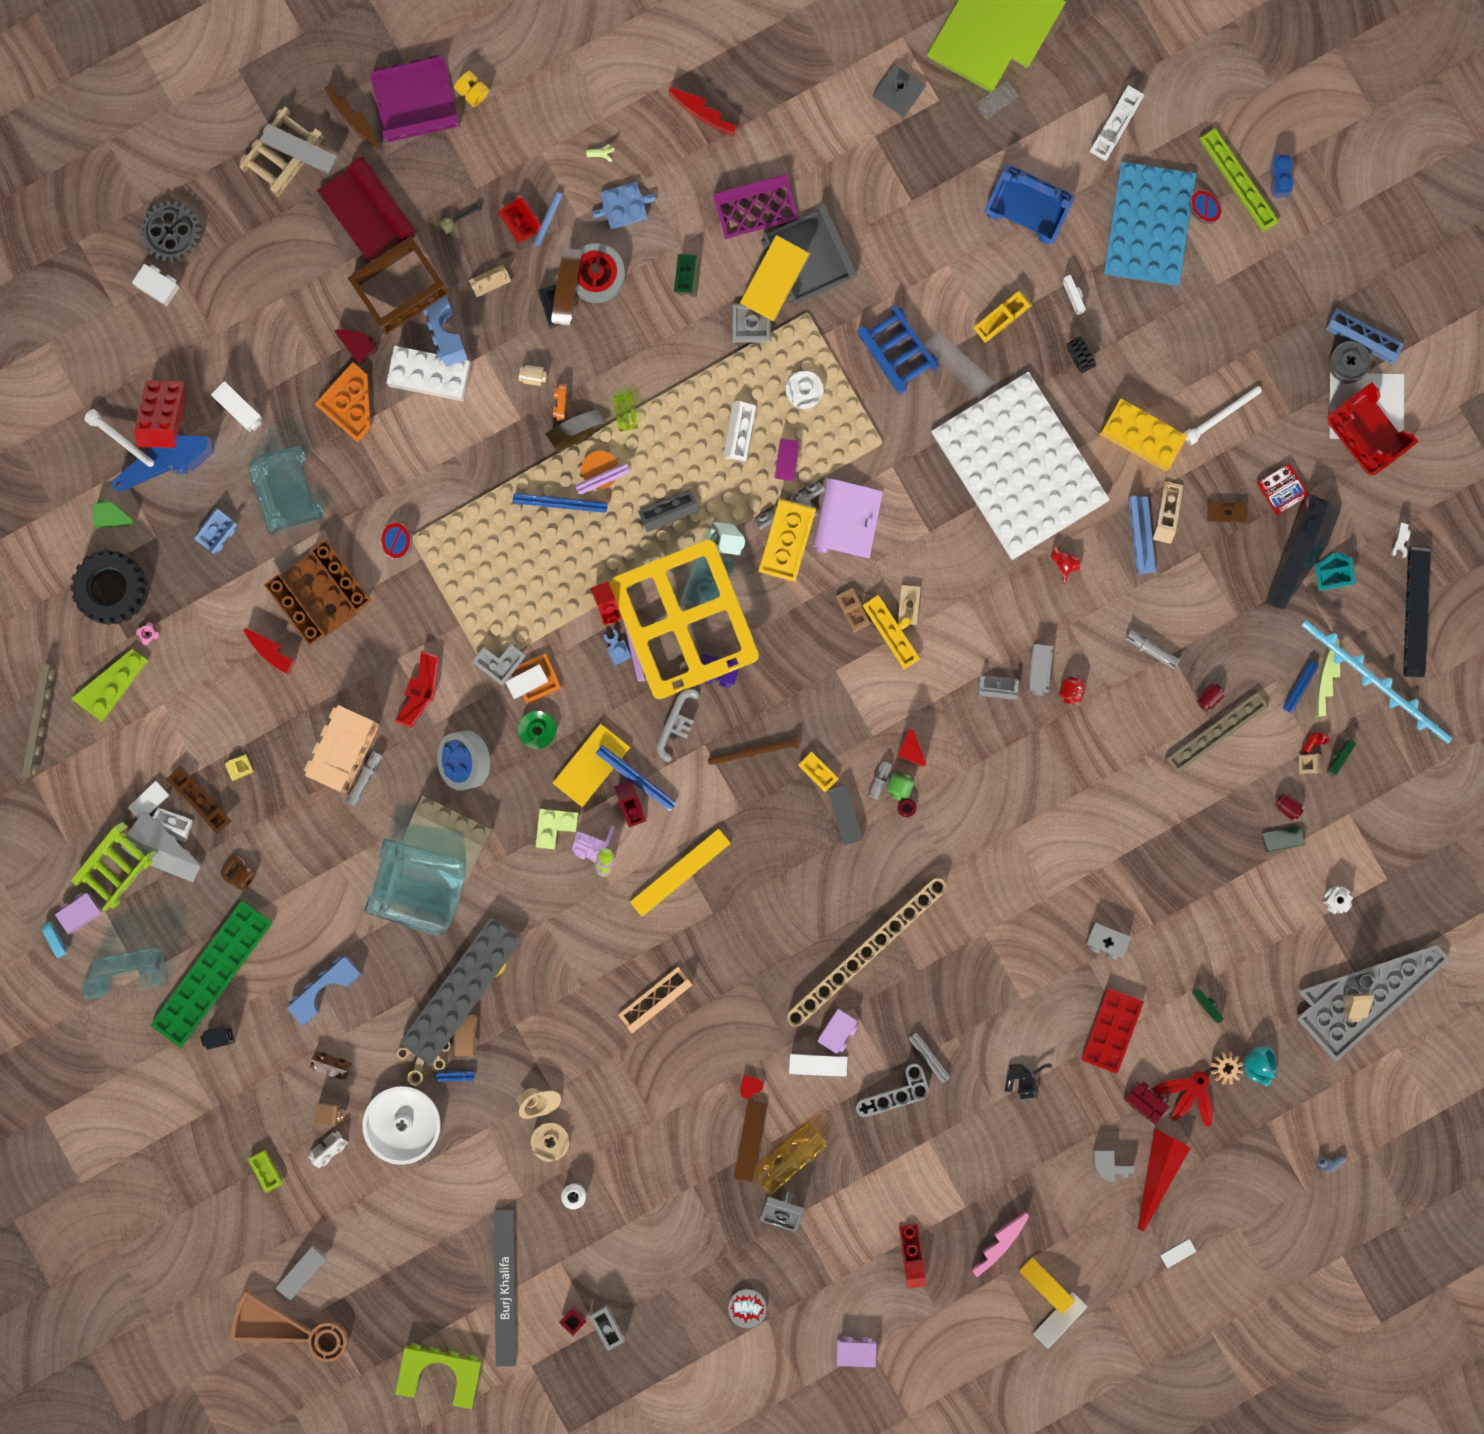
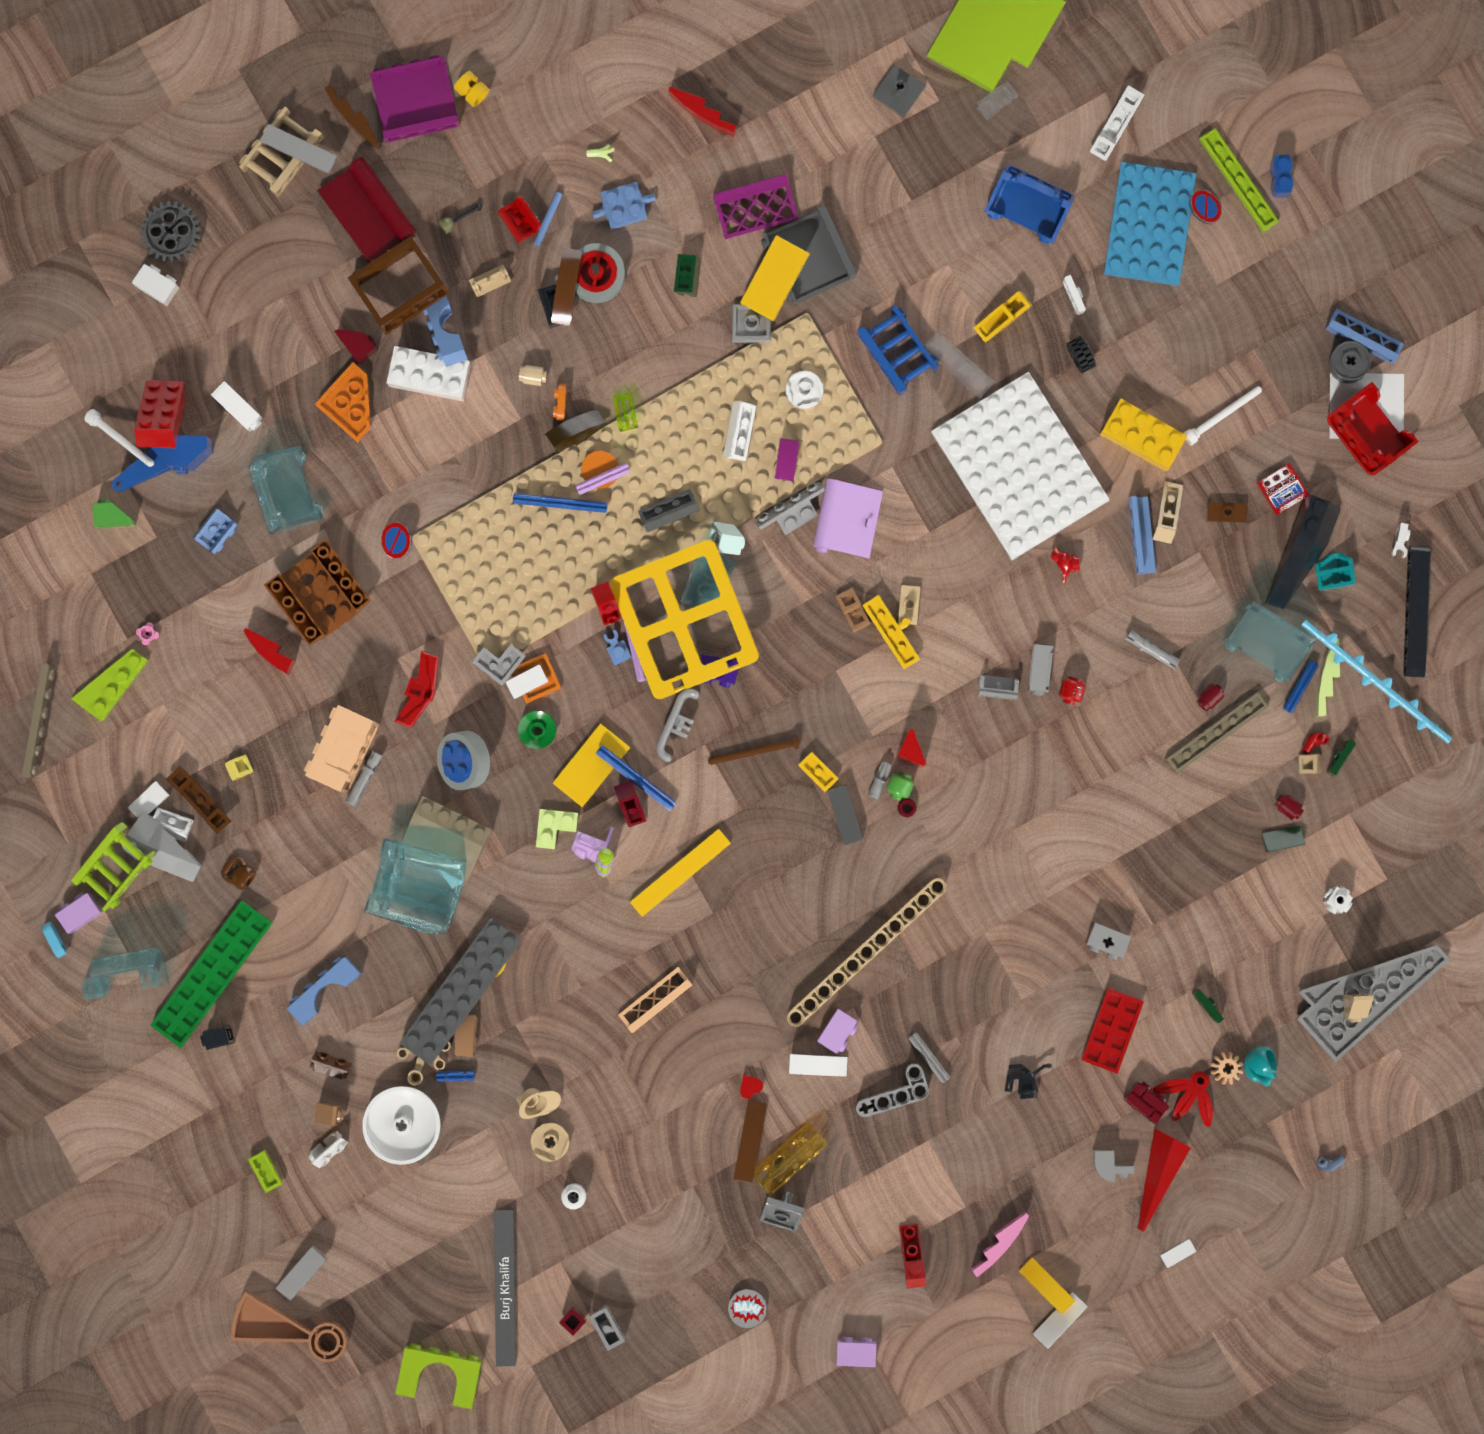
black tyre [70,550,148,625] -> none
yellow tile [758,498,816,582] -> none
none -> clear light blue windscreen [1222,601,1316,683]

